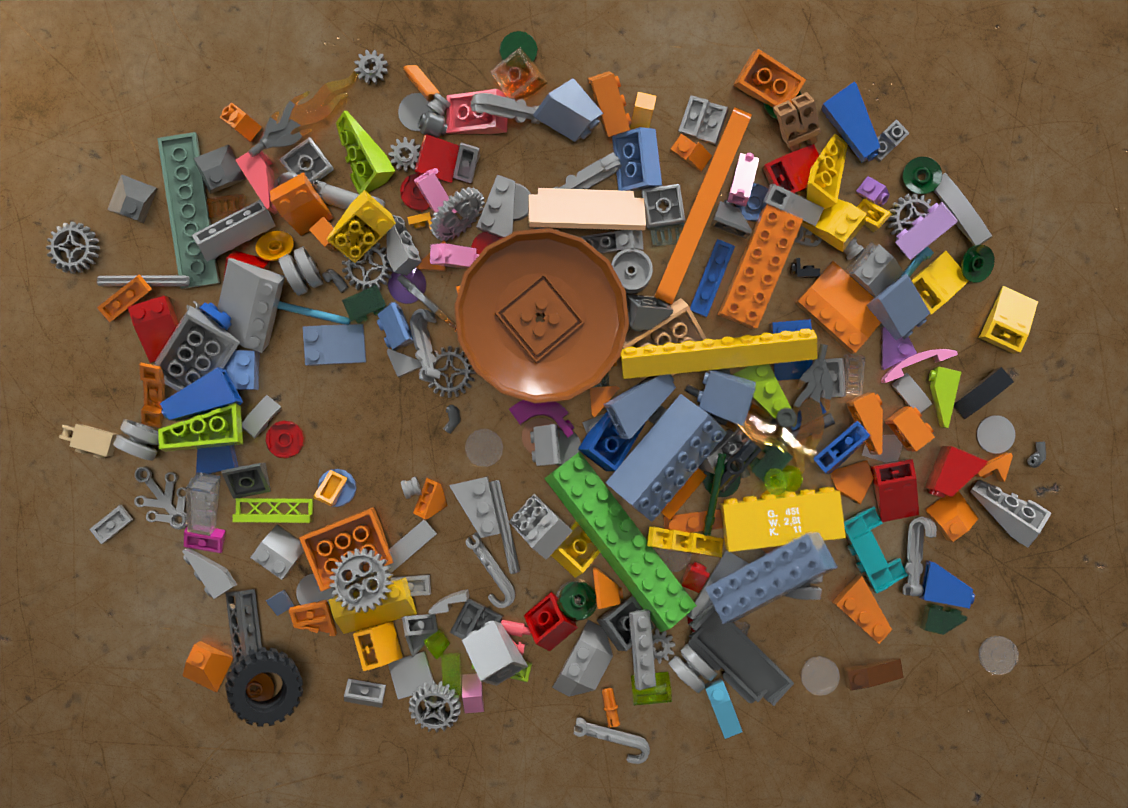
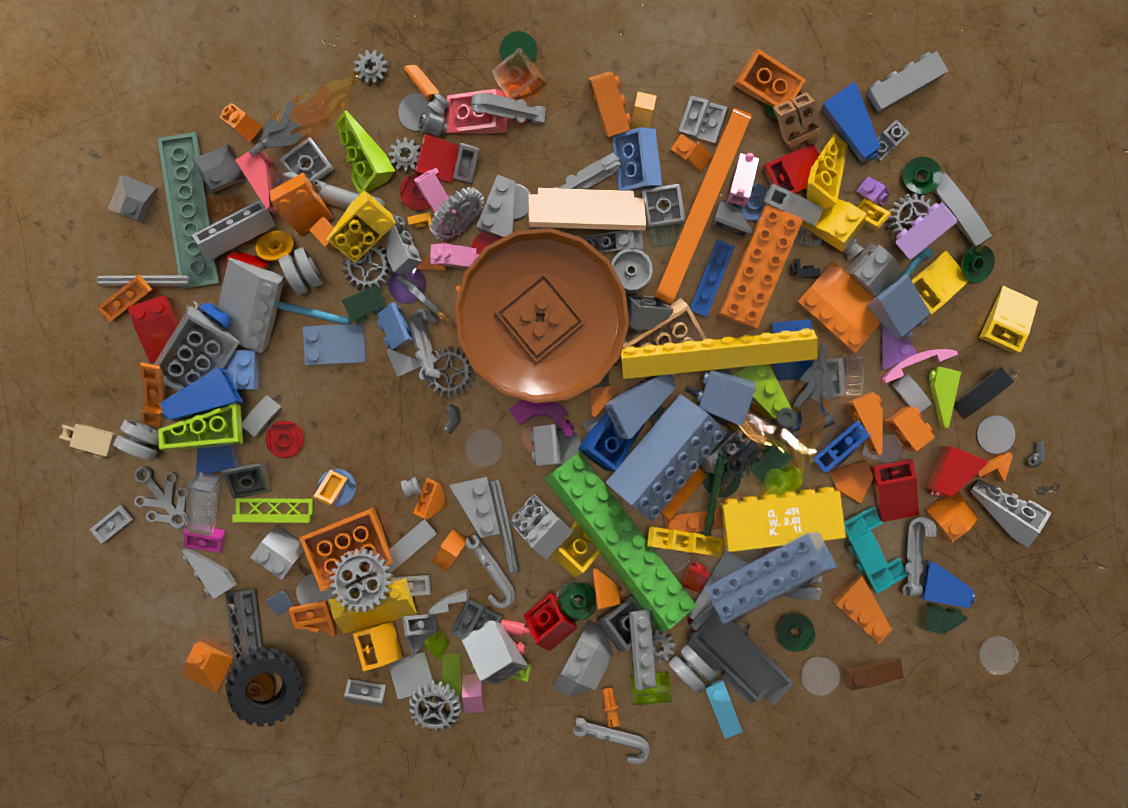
light grey gear [46,222,100,274] -> none
light grey arm [322,269,349,293] -> none
sand blue slope [533,78,603,142] -> none
none -> orange slope [432,529,467,571]
none -> dark green plate [776,613,815,652]
none -> light grey brick [866,51,948,113]

